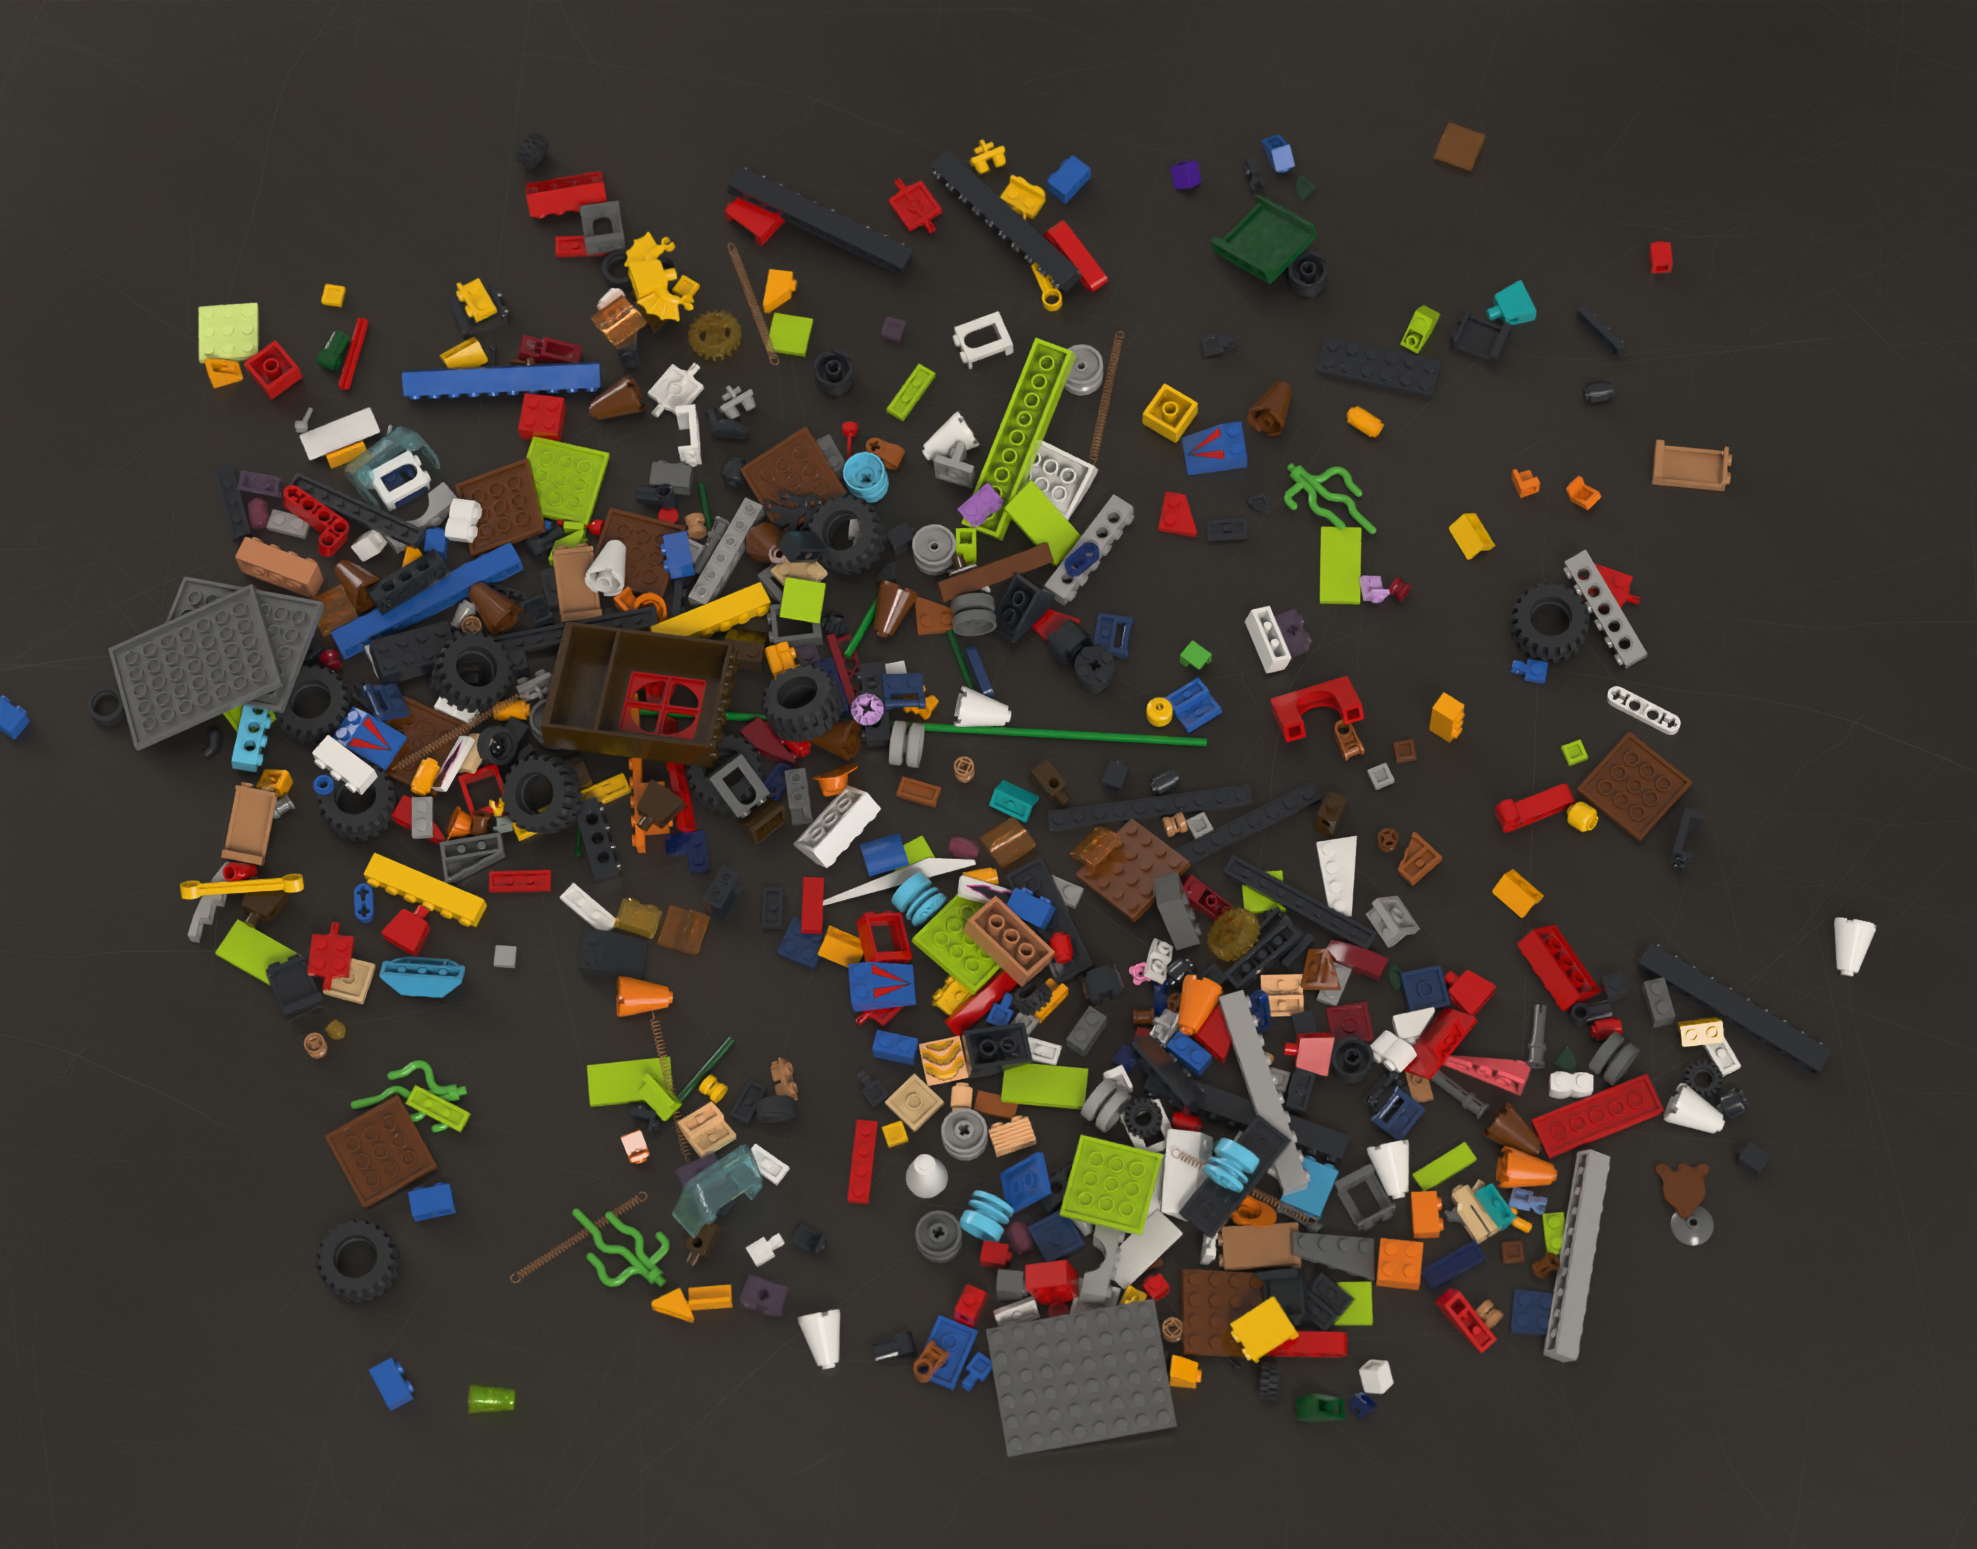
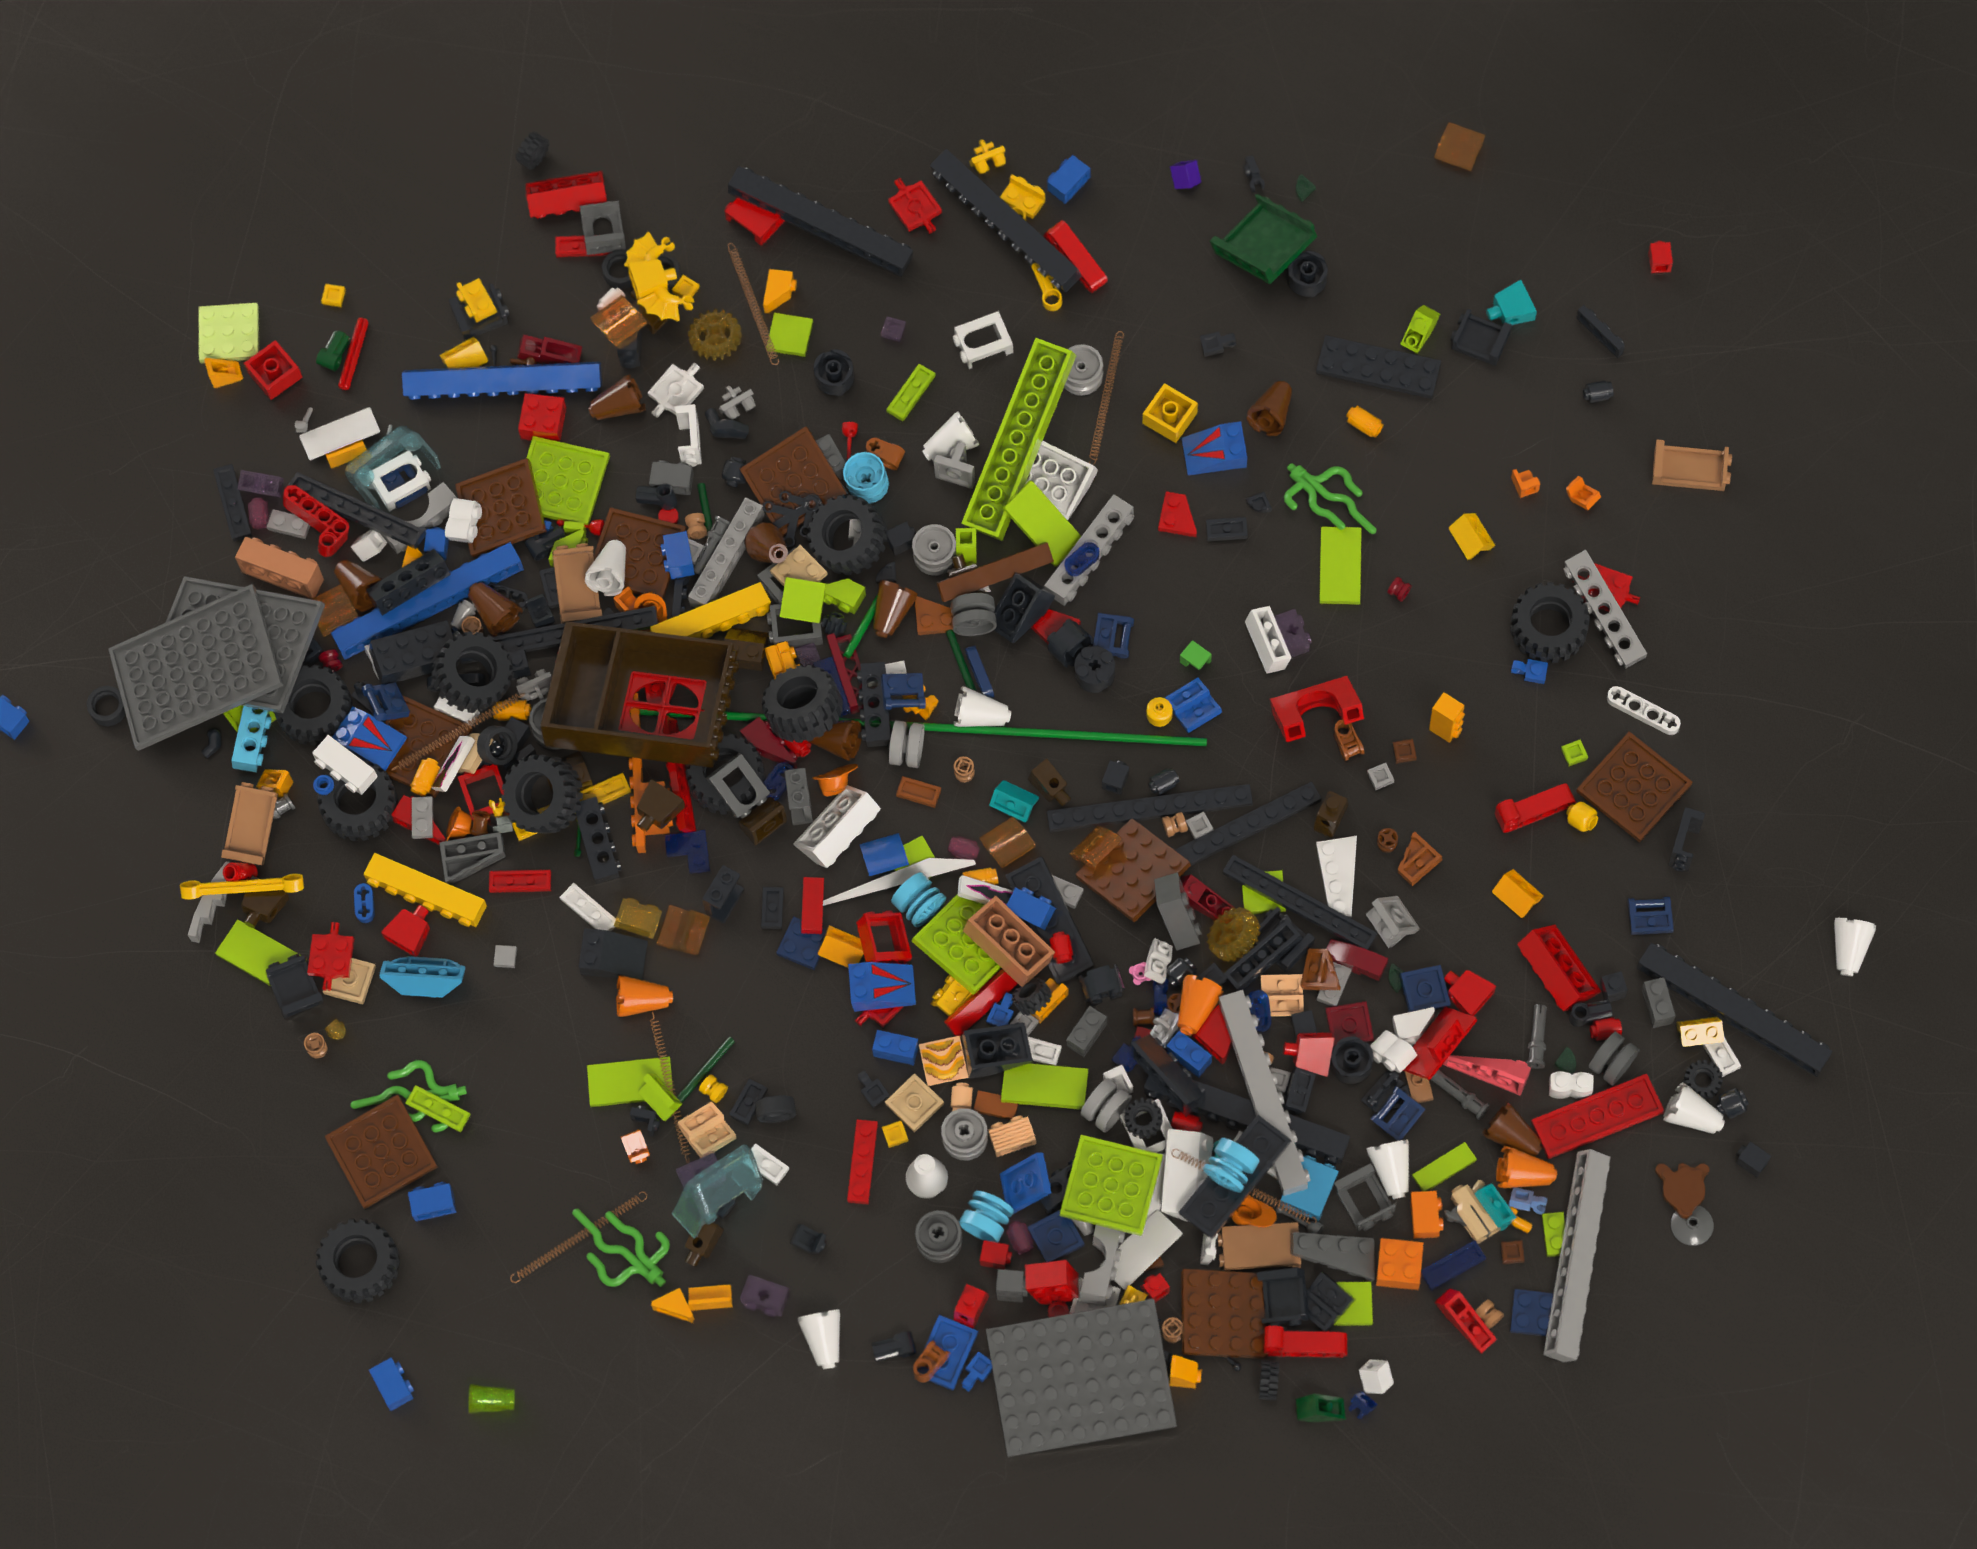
white plate [746,1234,785,1267] -> none
medium nougat hinge [770,1057,798,1100] -> none
black brick [777,531,827,563] -> none
lavender gear [851,693,884,725] -> none
medium lavender brick [957,483,1004,528] -> none
white plate [993,1296,1040,1327] -> none
yellow panel [1230,1296,1299,1363] -> none
slope [1261,135,1295,172] -> none
lavender bracket [1359,576,1390,603] -> none
reddish brown bush [1532,1252,1560,1279] -> none
none -> lime slope [824,578,866,615]
none -> dark blue plate [1628,896,1674,935]

